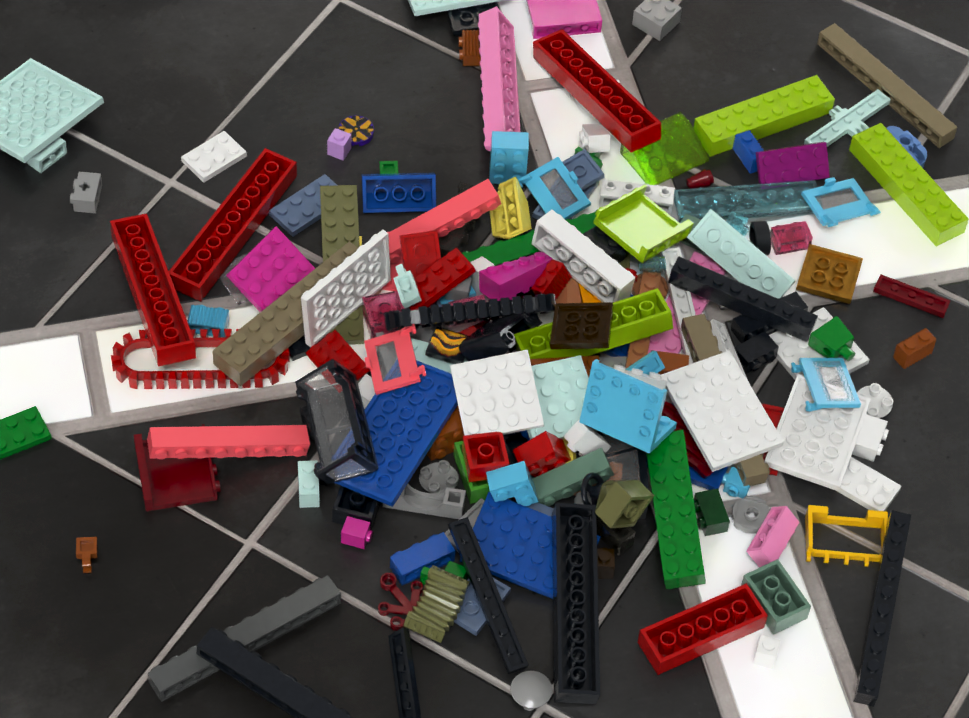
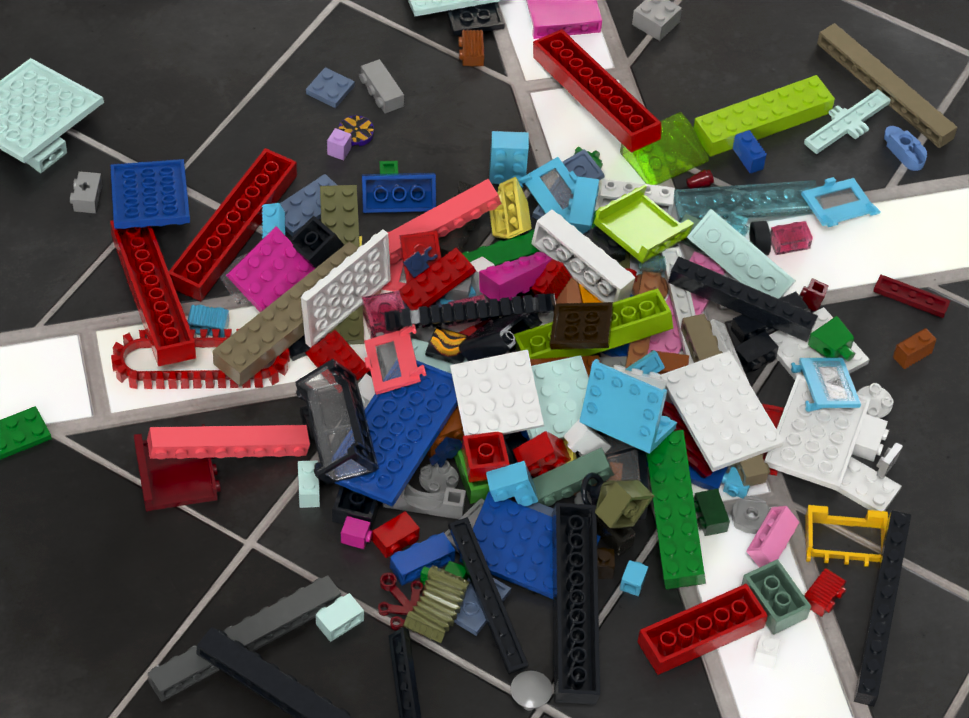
dark orange plate [76,537,97,573] -> none
white plate [181,131,247,183] -> none
light aqua hinge [393,264,422,308] -> none
bright pink brick [478,6,521,151] -> none
white brick [579,123,610,153] -> none
magenta plate [756,141,830,188] -> none
pearl gold plate [796,244,863,304] -> none
lime brick [849,123,969,247] -> none
none -> blue plate [110,159,190,229]
none -> medium azure brick [262,203,285,238]
none -> black brick [290,215,344,269]
none -> sand blue plate [306,67,355,108]
none -> light aqua brick [316,593,364,642]
none -> light grey brick [359,59,404,113]
none -> red brick [372,511,420,558]
none -> dark blue plate [402,246,438,278]
none -> dark blue plate [429,437,462,468]
none -> medium azure brick [566,176,599,234]
none -> medium azure brick [620,560,648,596]
none -> dark red brick [800,278,829,311]
none -> red brick [804,568,846,617]
none -> light grey plate [876,443,903,479]

